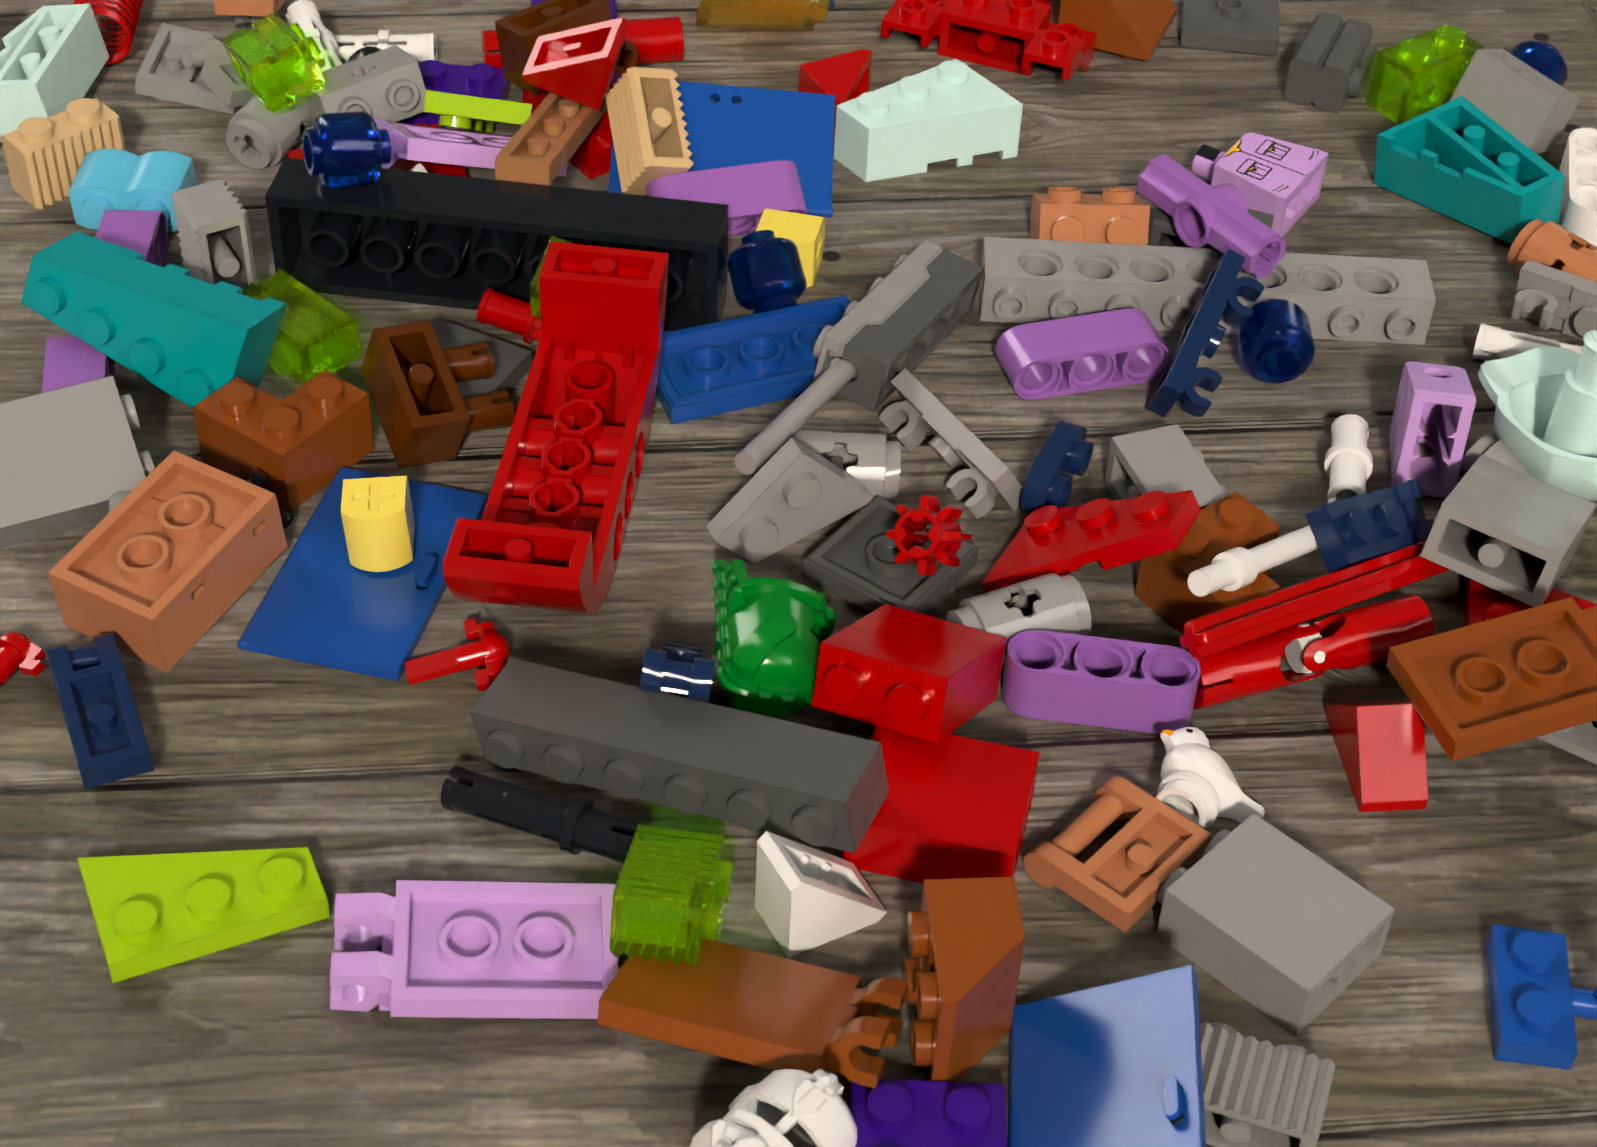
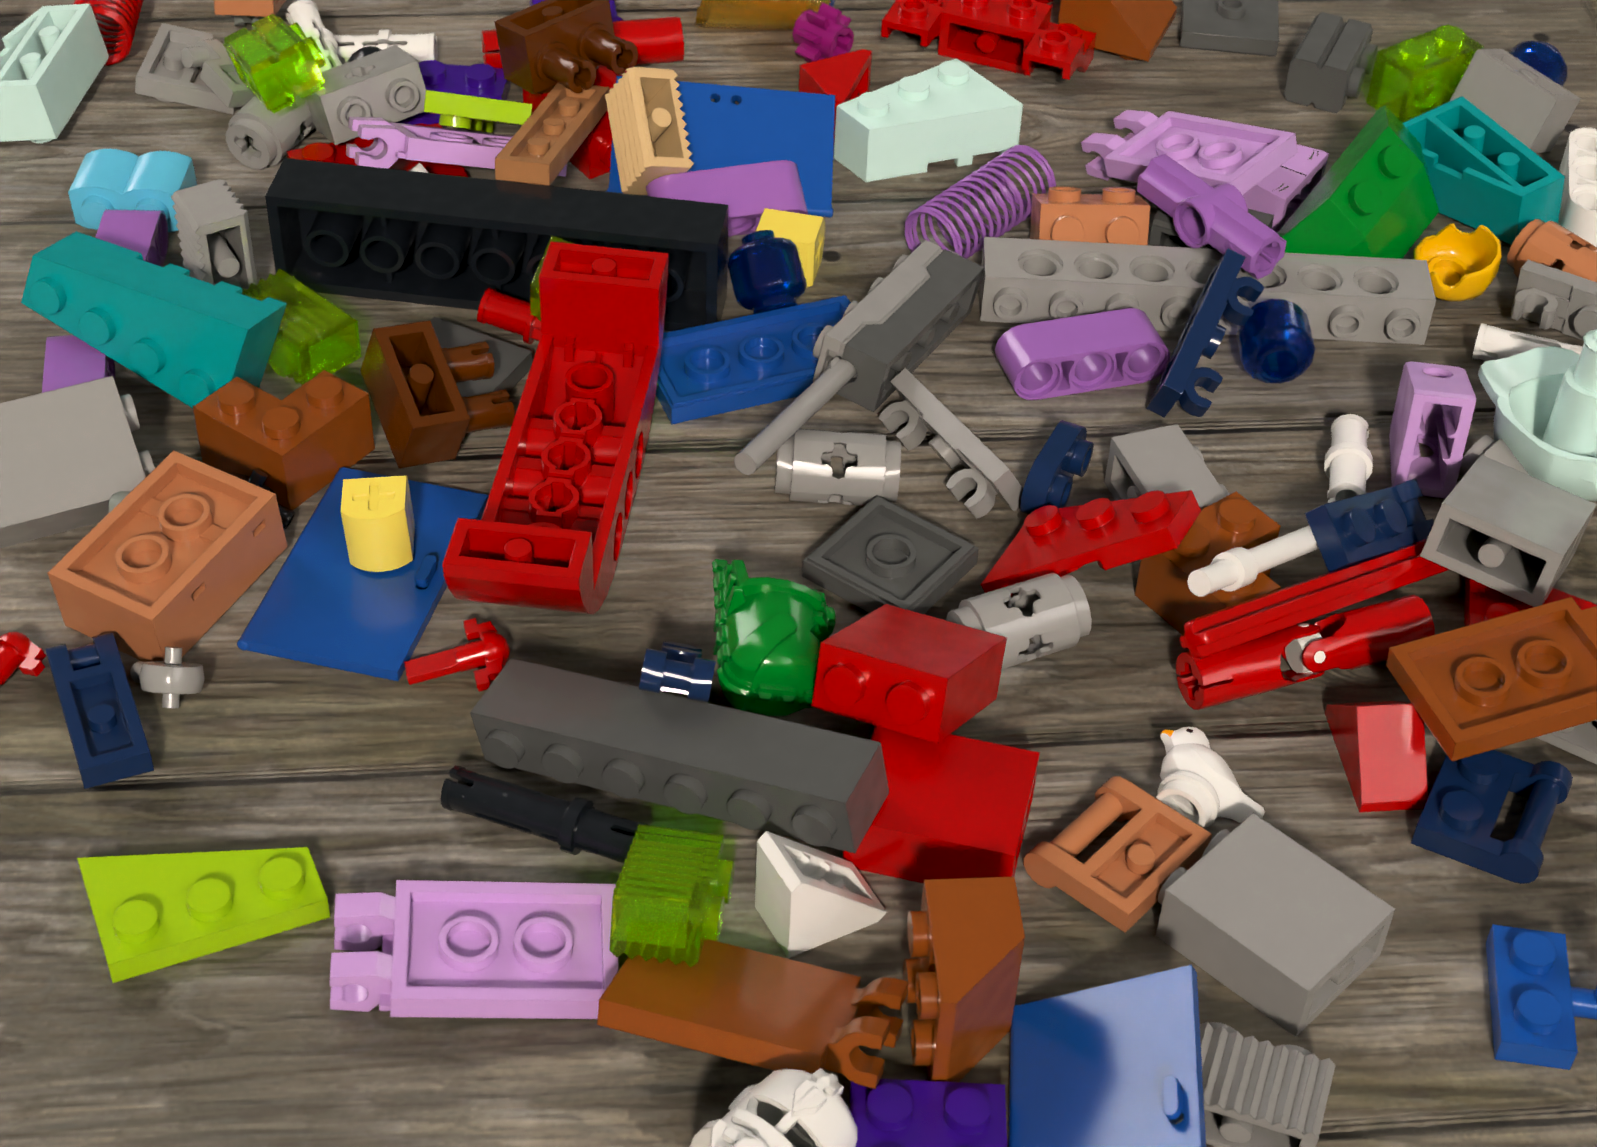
tan brick [0,98,126,209] -> none
clear blue head [303,111,391,188] -> none
red slope [522,17,629,111] -> none
light grey wing [706,437,873,564] -> none
red gear [886,495,971,576] -> none
medium lavender beam [1001,630,1201,734] -> none
none -> light grey piece [130,646,205,708]
none -> magenta gear [793,2,854,63]
none -> medium lavender piece [904,145,1056,259]
none -> lavender tile [1081,110,1298,195]
none -> green wedge [1278,105,1439,259]
none -> dark blue plate [1411,750,1573,884]
none -> yellow hair [1412,223,1502,302]

